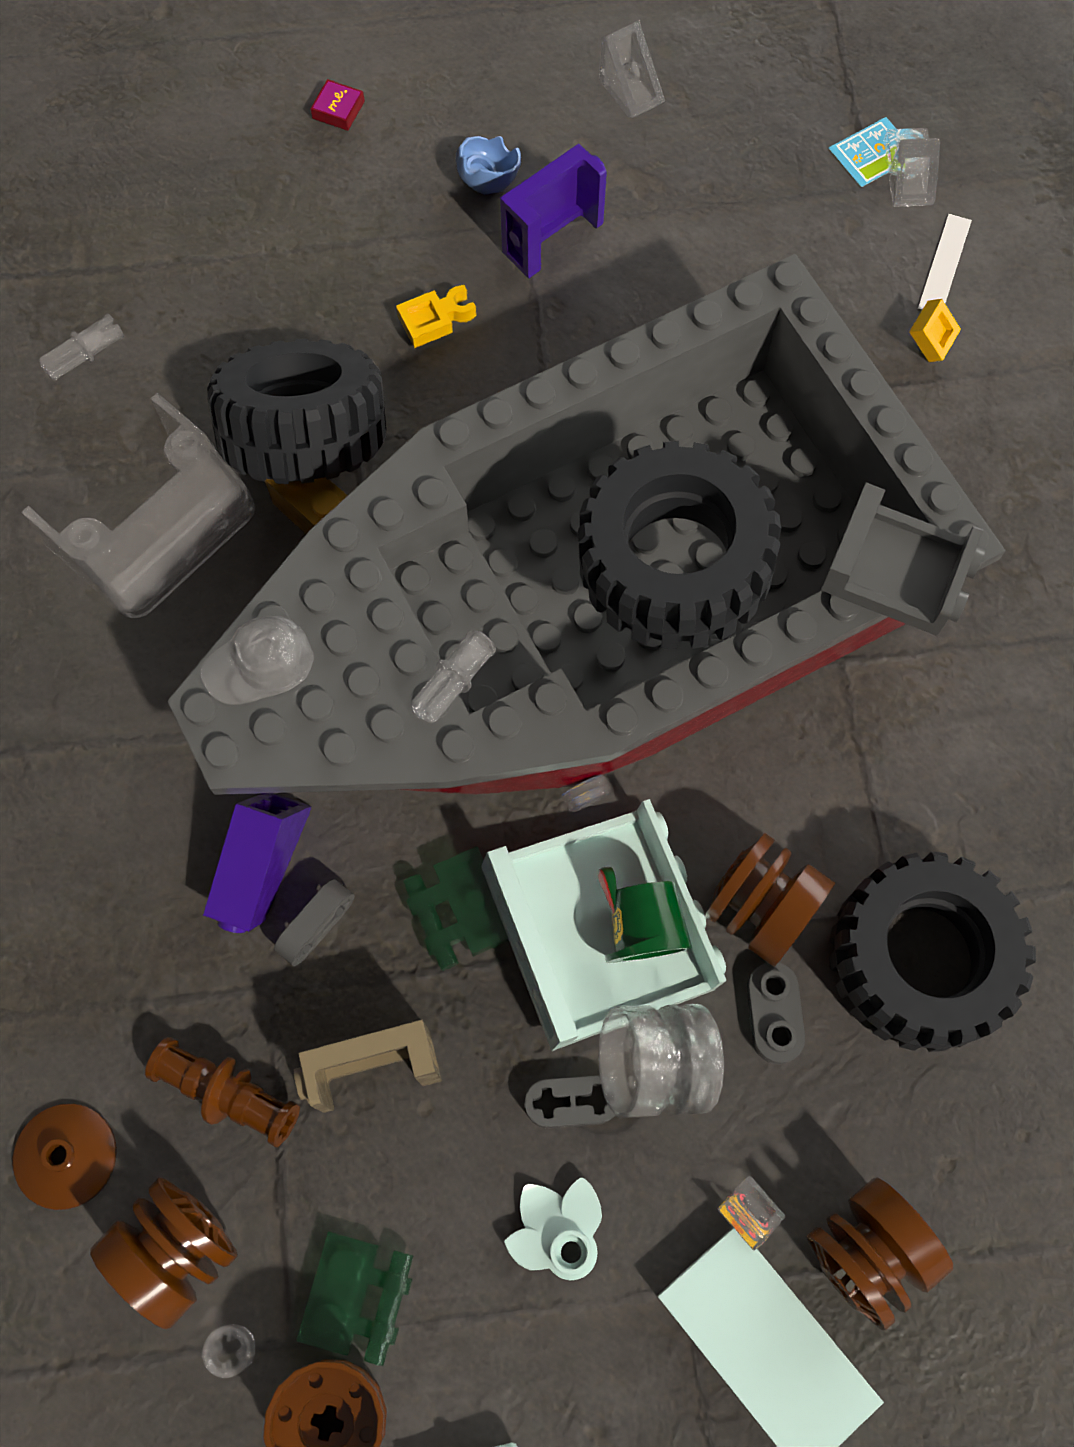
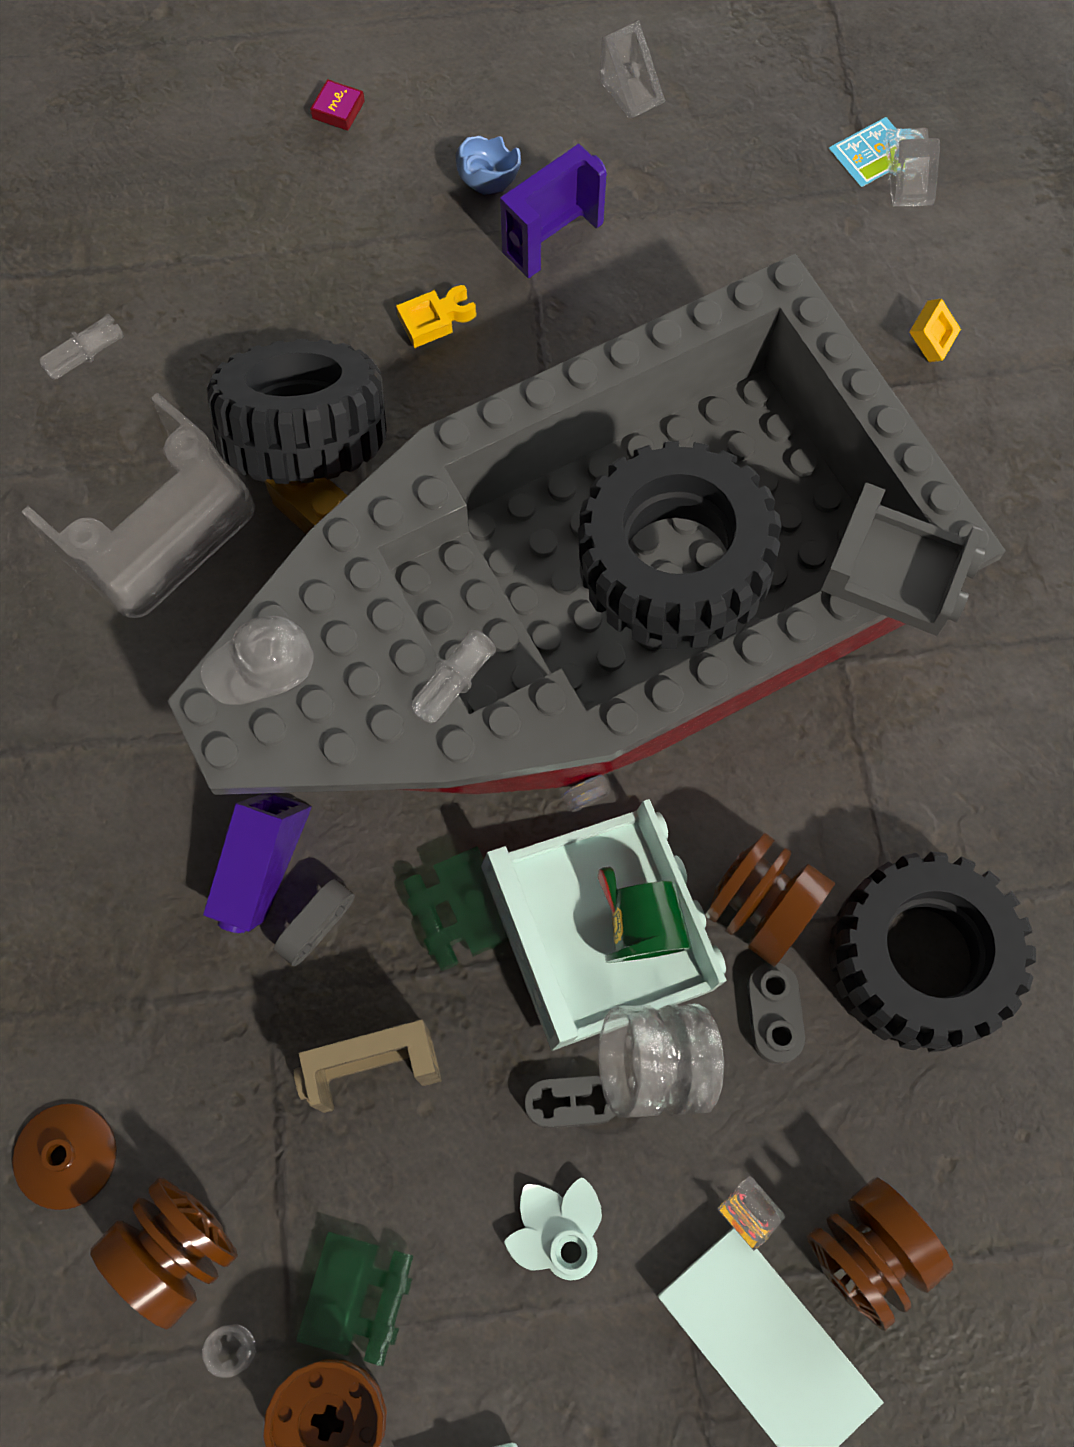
reddish brown piece [145,1037,300,1147] -> none
white sticker [918,214,972,310] -> none

